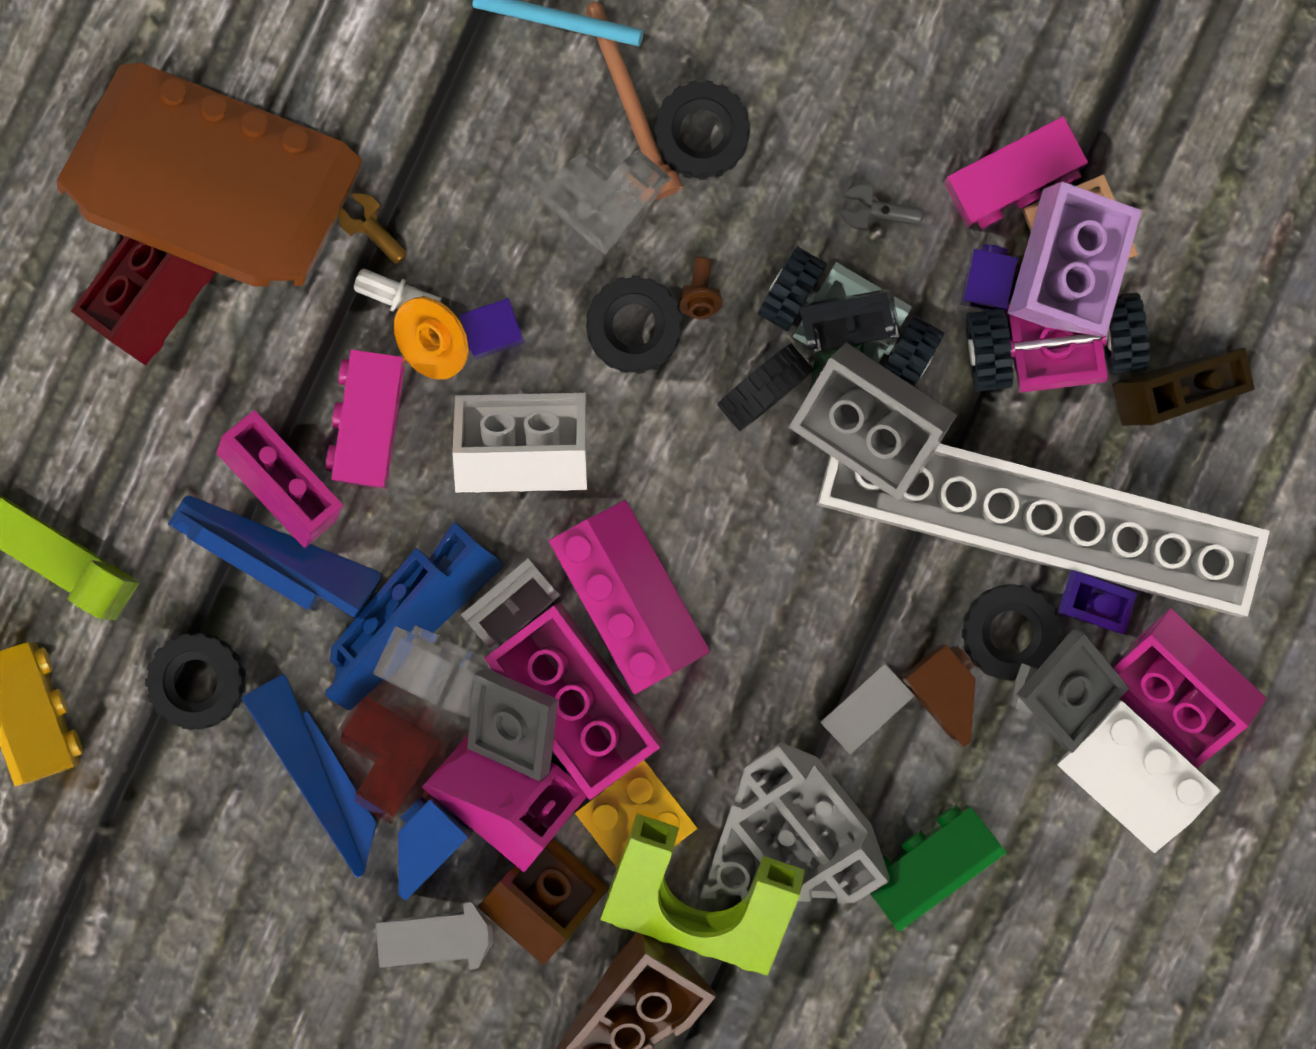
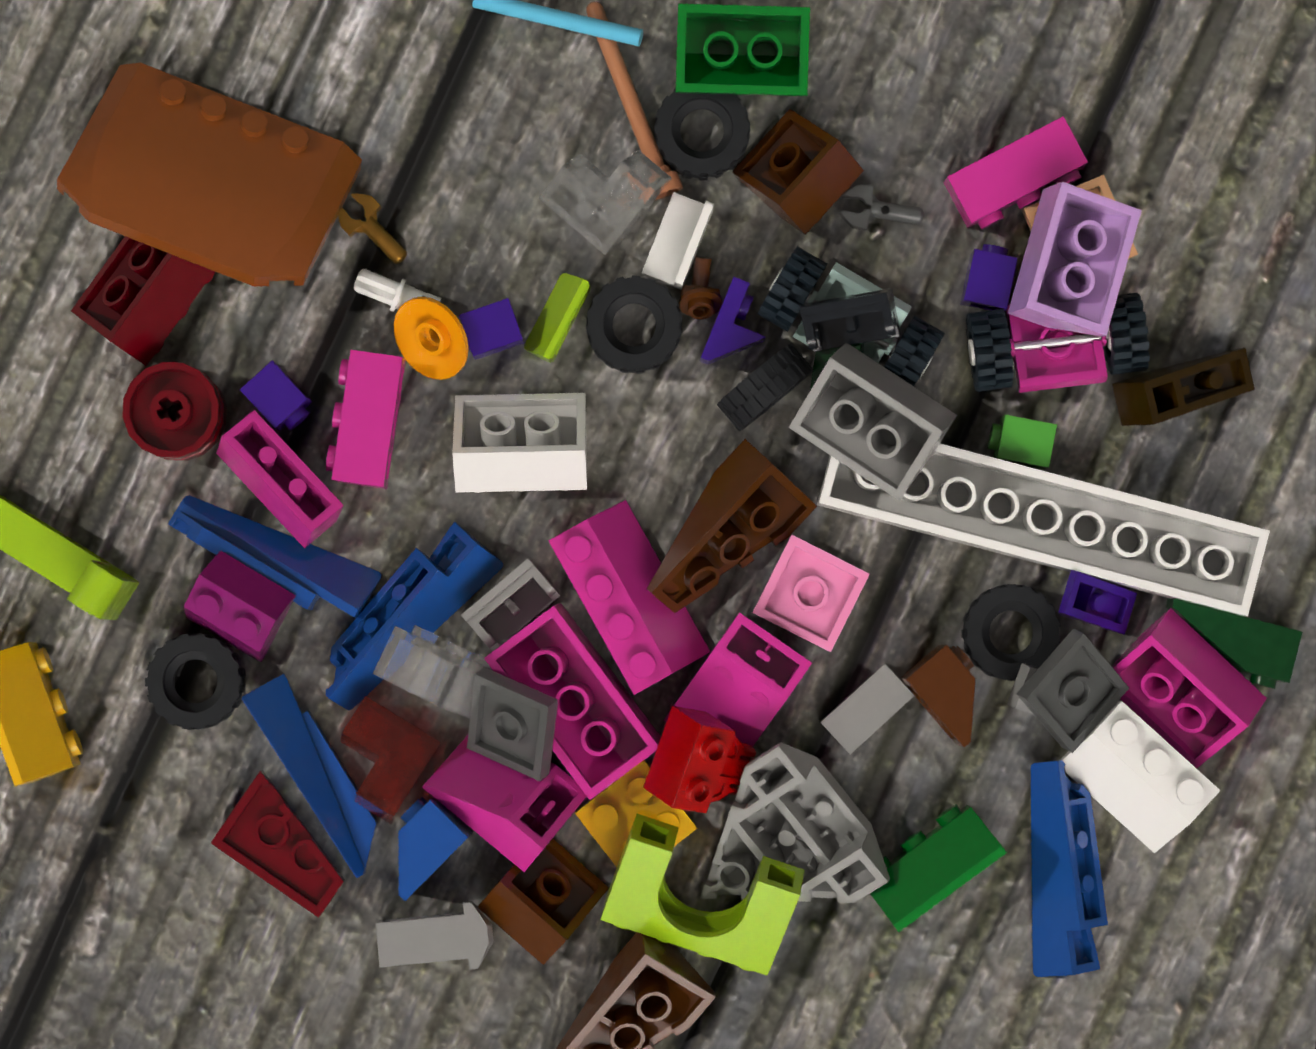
none -> dark red wheel [122,362,227,461]
none -> magenta slope [184,550,296,662]
none -> dark red wing [211,770,345,918]
none -> dark purple brick [240,360,312,431]
none -> lime slope [524,273,591,363]
none -> white panel [642,192,714,290]
none -> red brick [643,706,756,813]
none -> reddish brown wedge [647,439,817,613]
none -> dark pink slope [664,612,812,747]
none -> green slope [676,3,810,96]
none -> dark purple slope [700,277,766,364]
none -> reddish brown slope [732,109,864,235]
none -> bright pink plate [752,535,870,652]
none -> bright green brick [988,415,1057,470]
none -> blue wedge [1030,760,1108,977]
none -> dark green slope [1166,598,1302,689]

